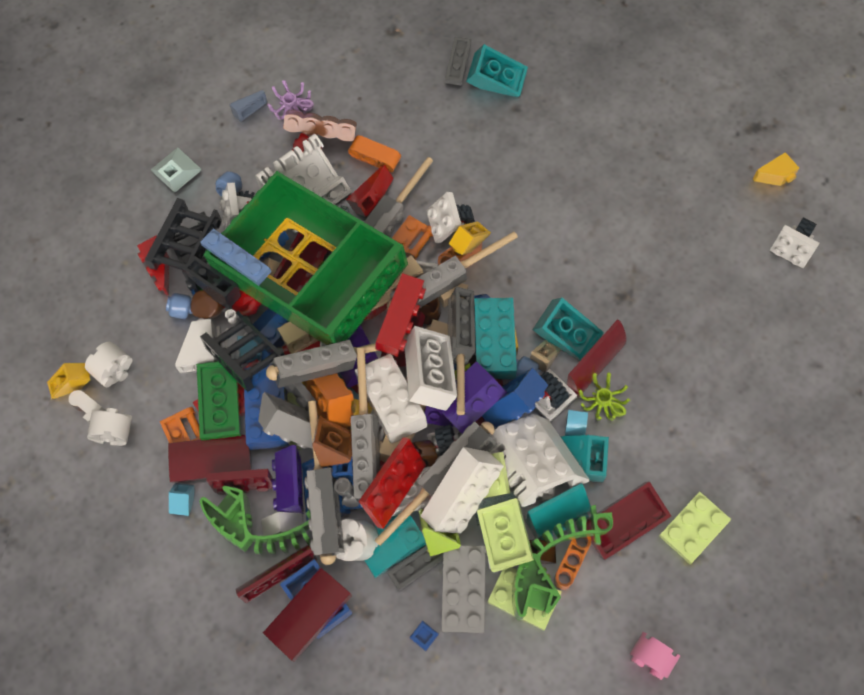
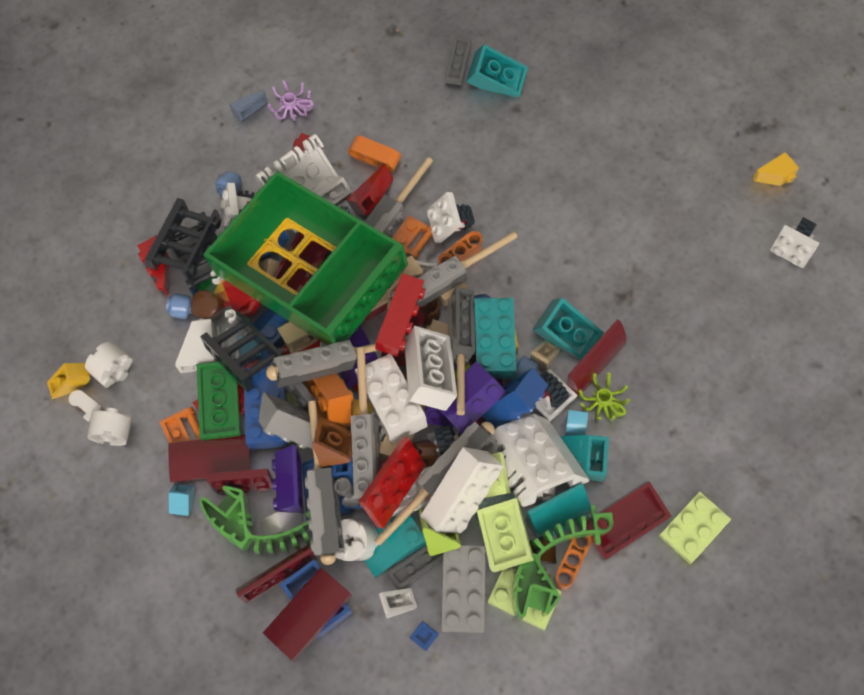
light aqua slope [151,147,201,193] -> none
black slope [182,256,241,309] -> none
medium blue plate [200,228,272,286] -> none
brick [283,110,357,141] -> none
yellow slope [449,221,491,255] -> none
bright pink brick [630,632,681,680] -> none
none -> white slope [379,588,418,618]

